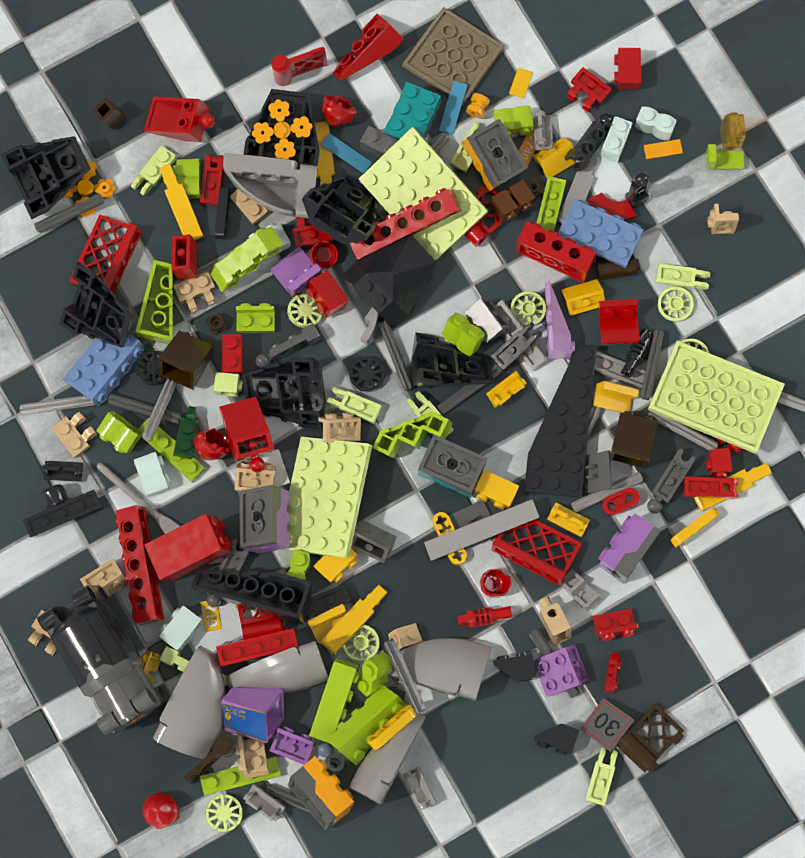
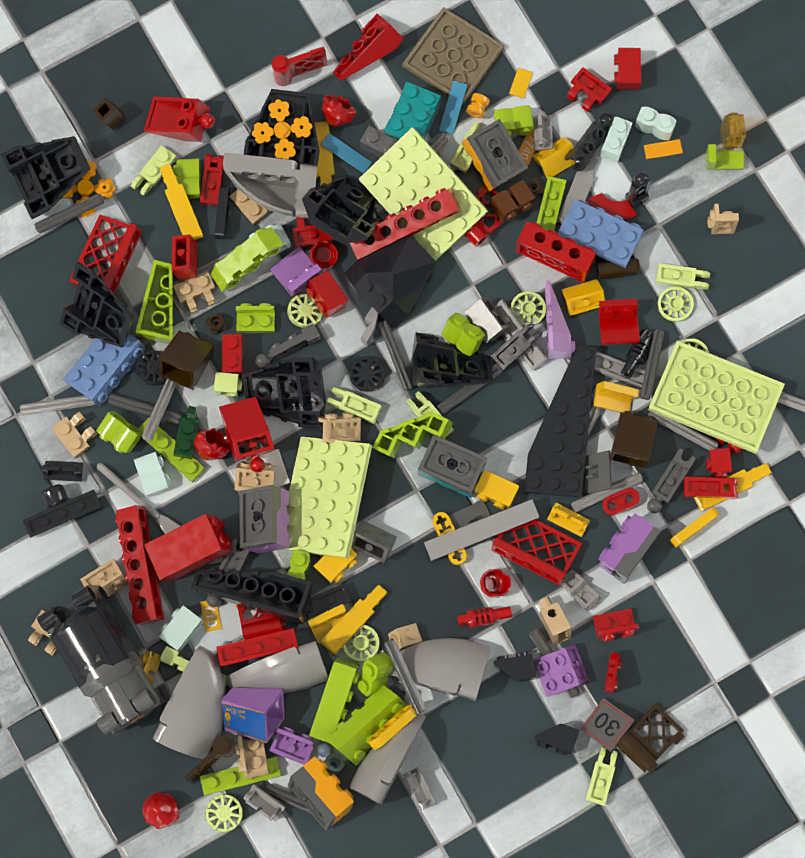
yellow hinge [486,371,527,407] -> none

